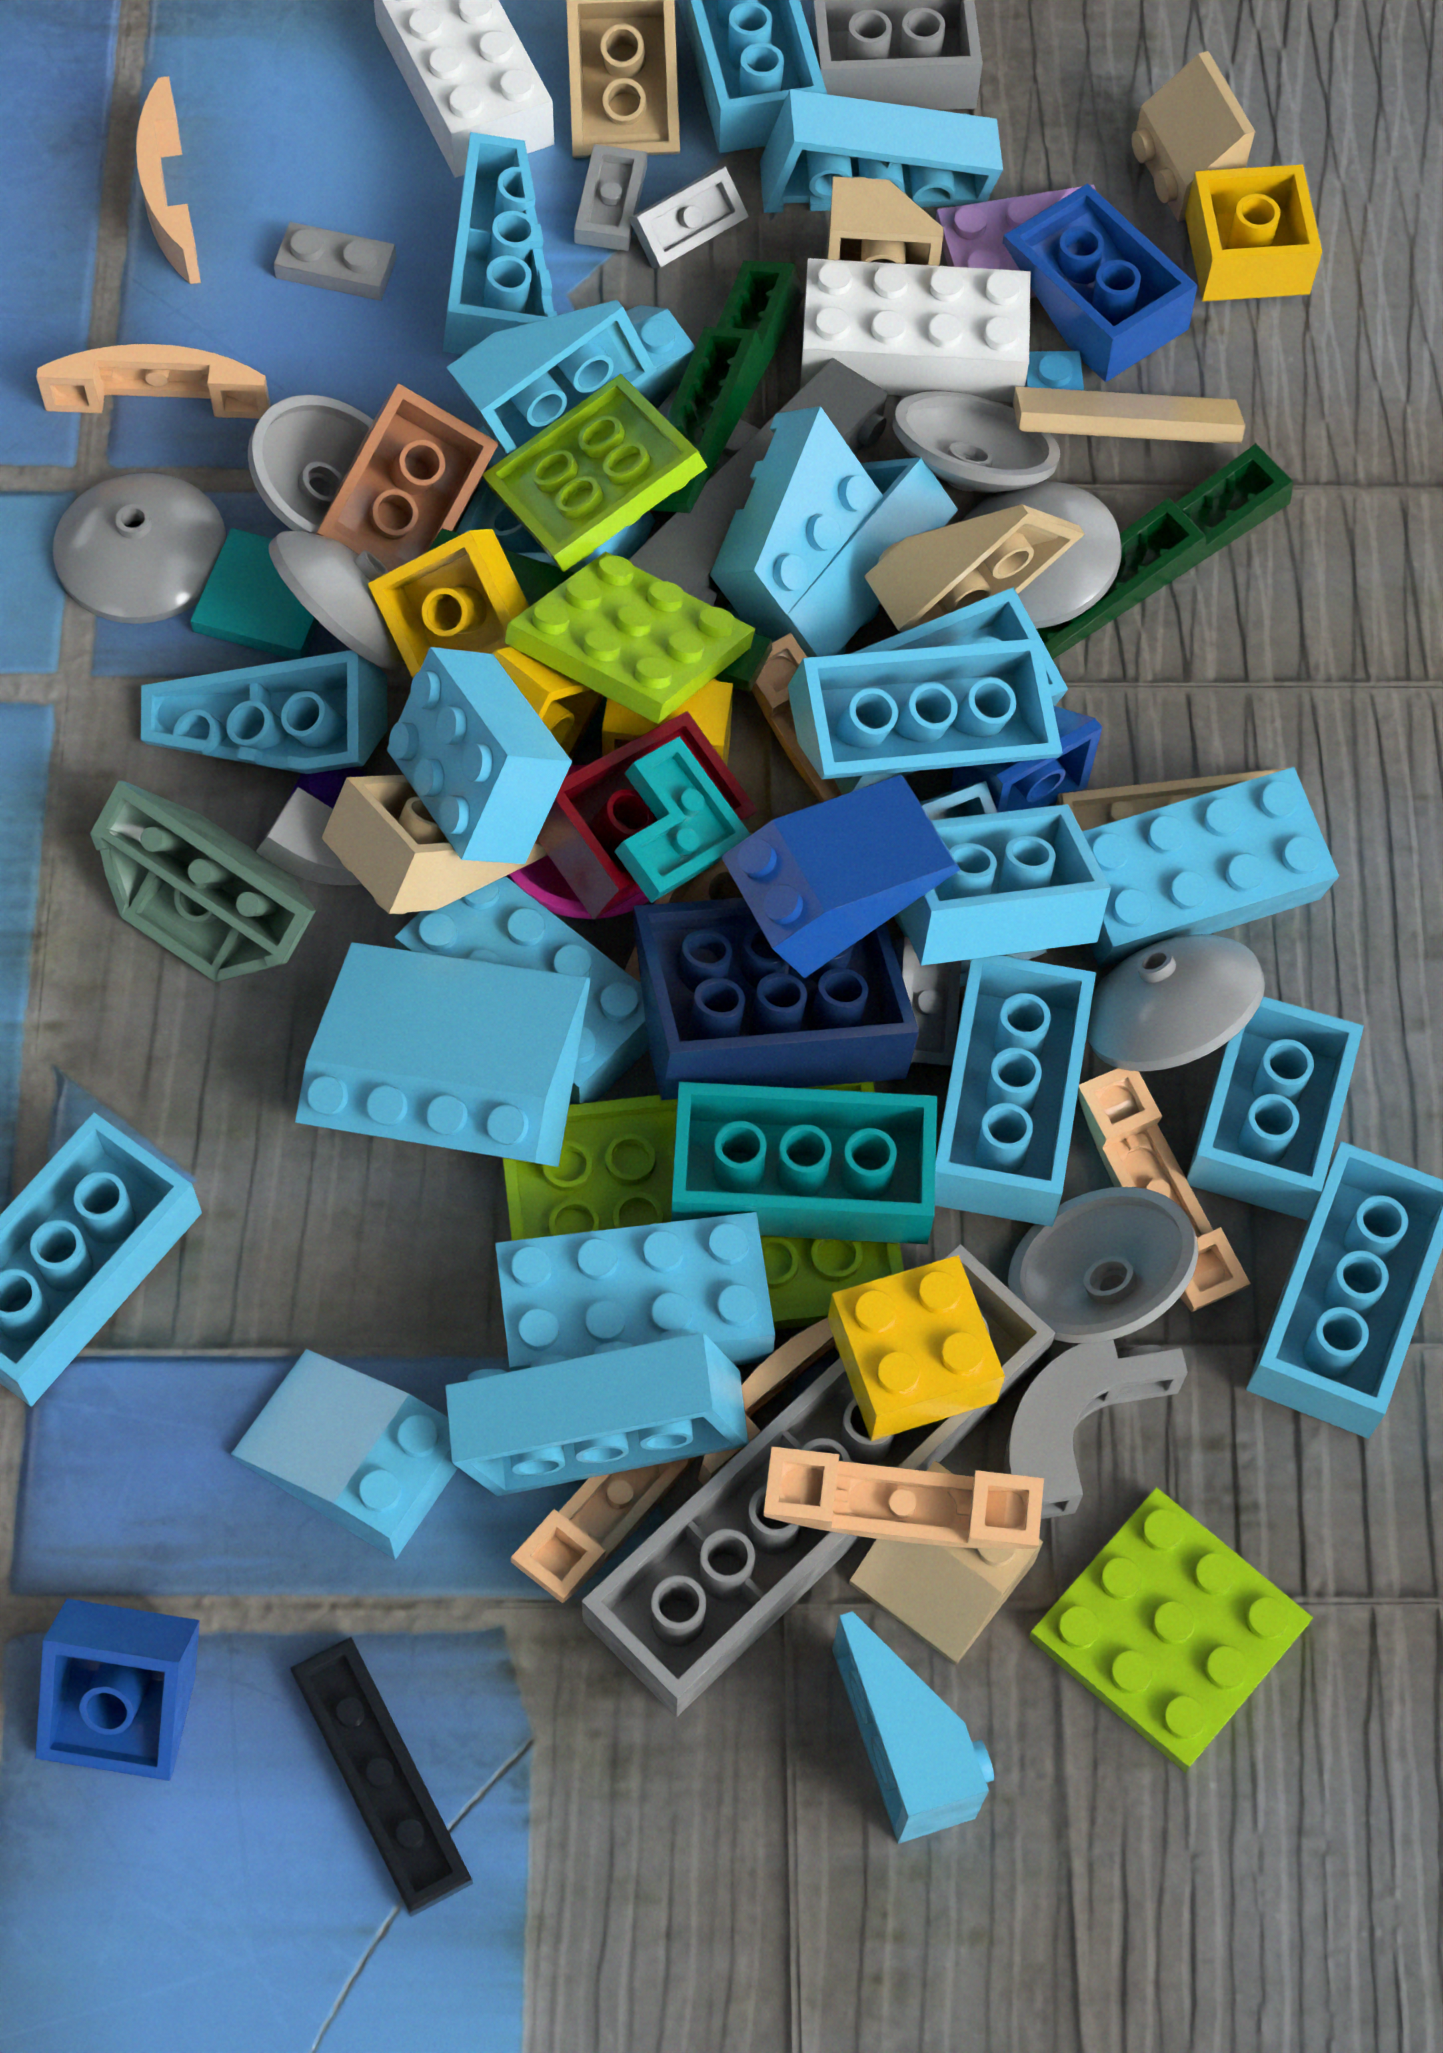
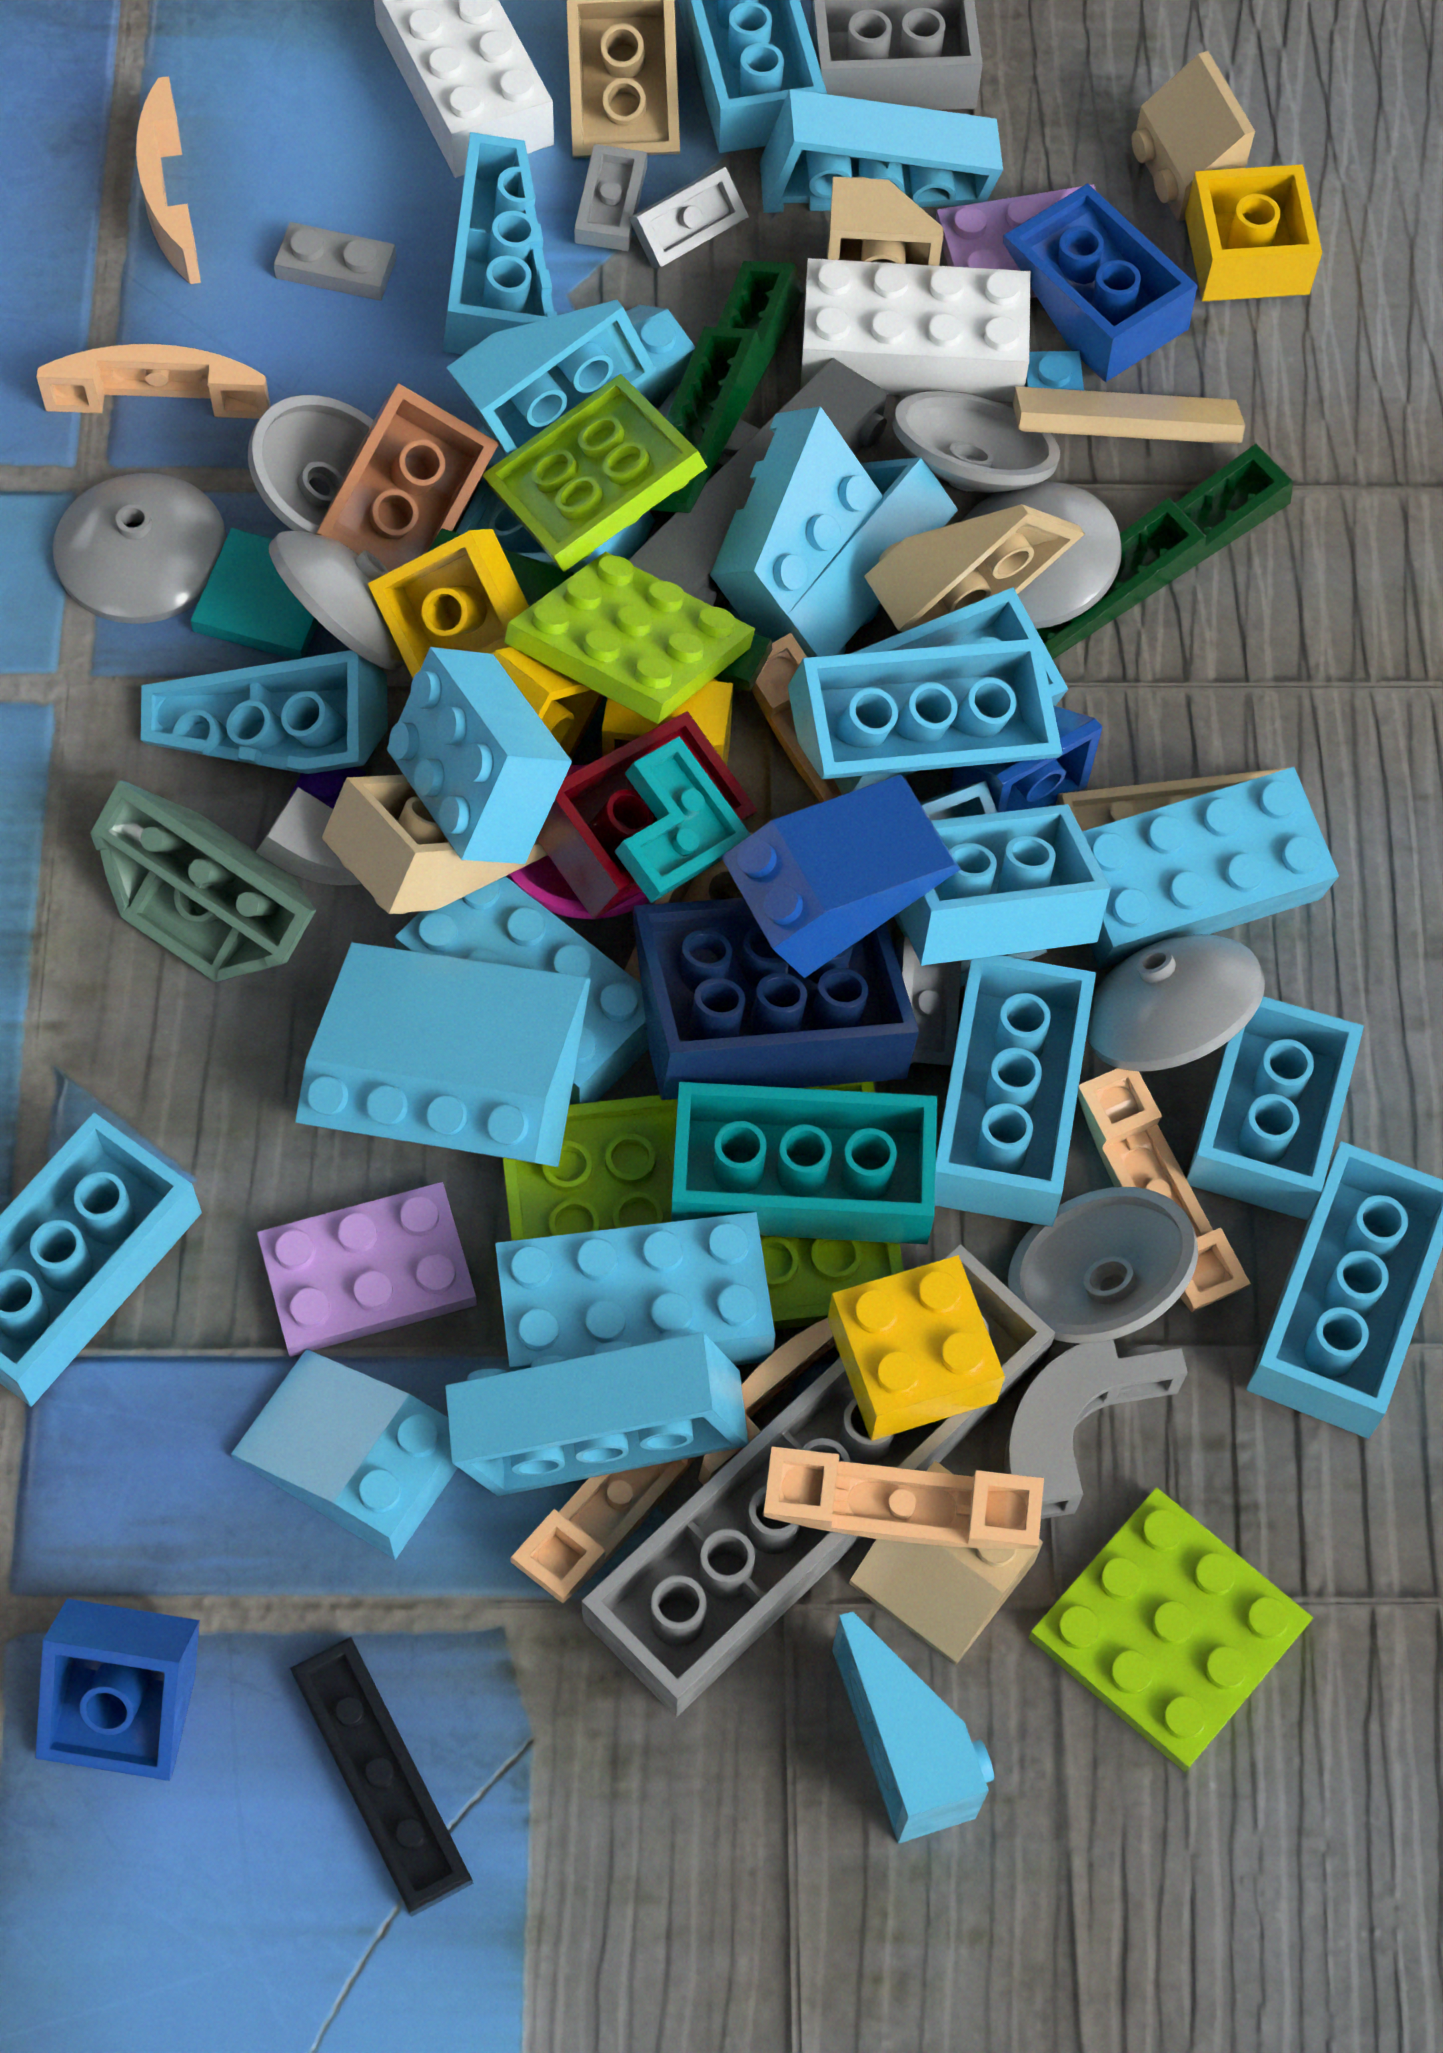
none -> lavender plate [257,1182,477,1357]

